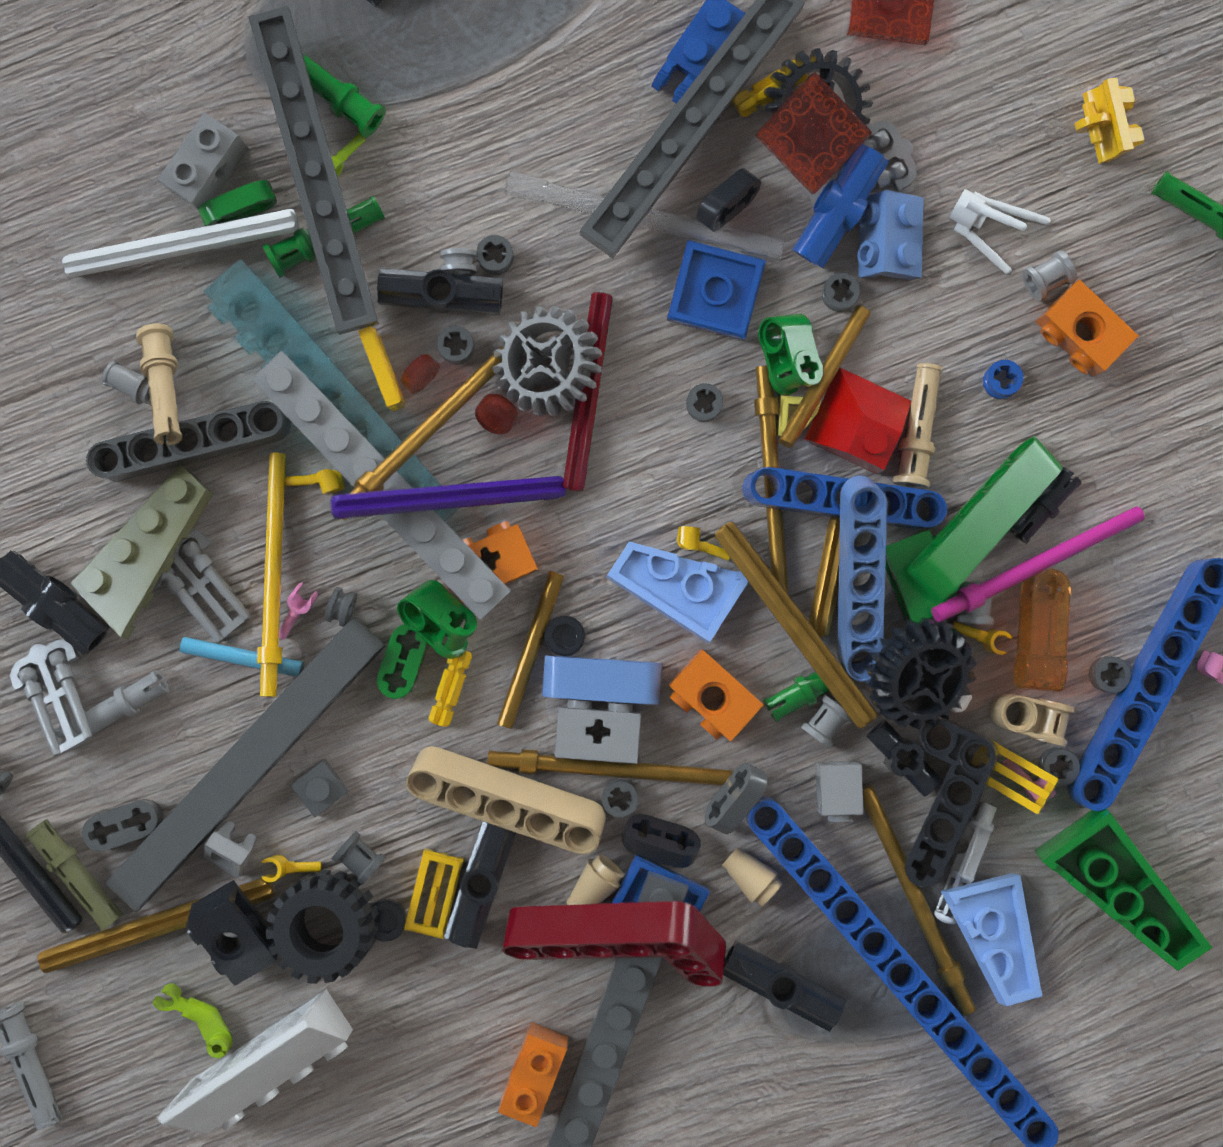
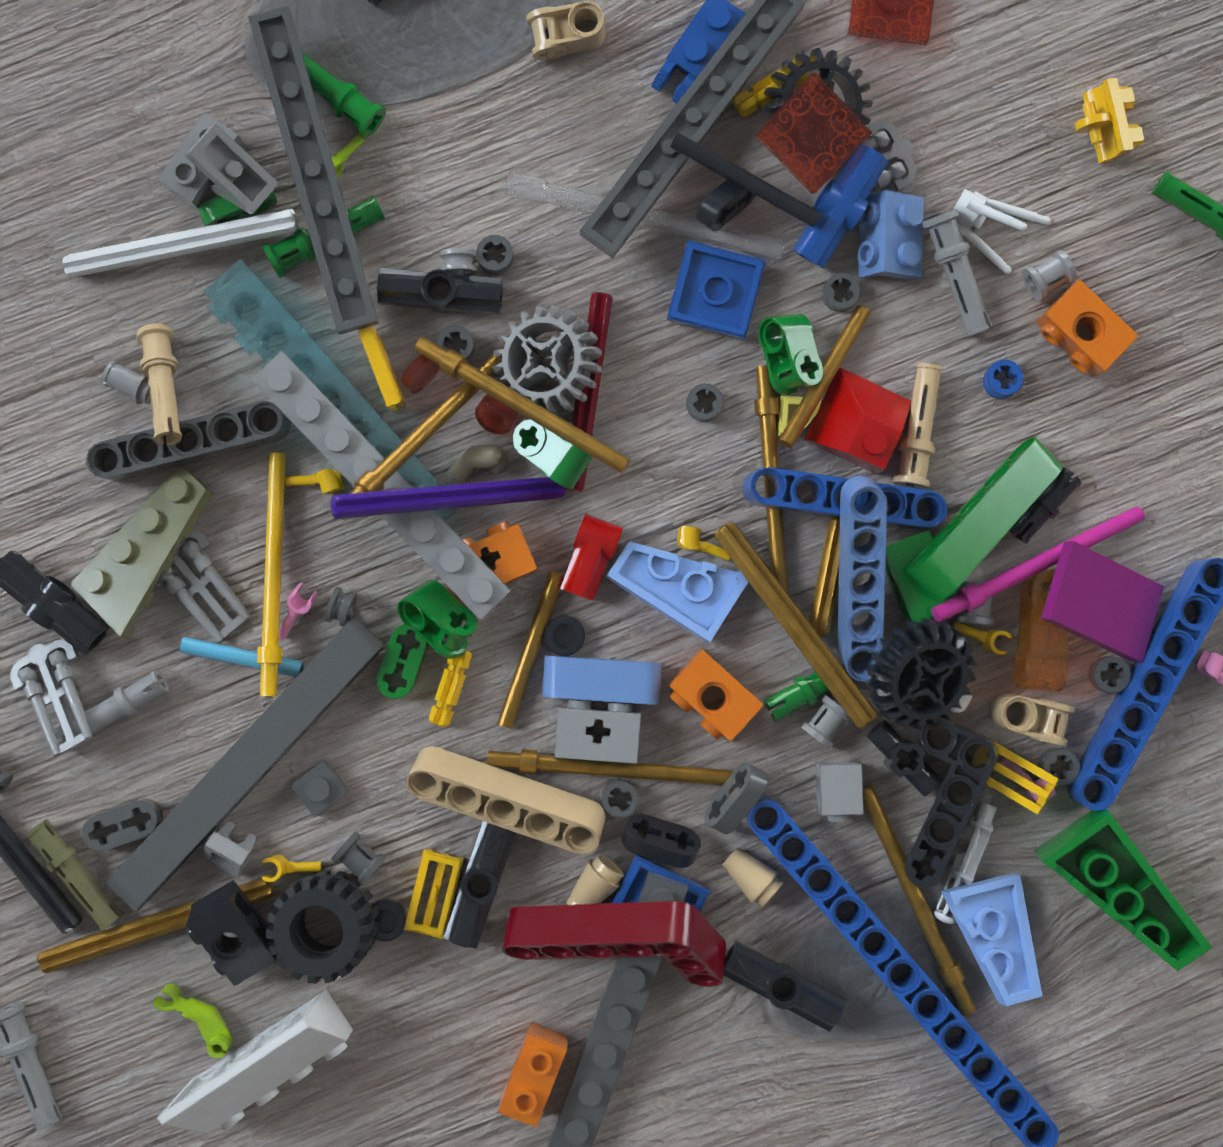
none -> light grey slope [185,123,279,214]
none -> pearl gold bar [415,337,631,474]
none -> dark tan arm [447,445,509,484]
none -> piece [513,419,593,489]
none -> tan piece [526,1,606,60]
none -> red piece [560,513,623,601]
none -> black bar [670,132,822,228]
none -> light grey pin [922,209,992,336]
none -> magenta tile [1041,541,1164,663]

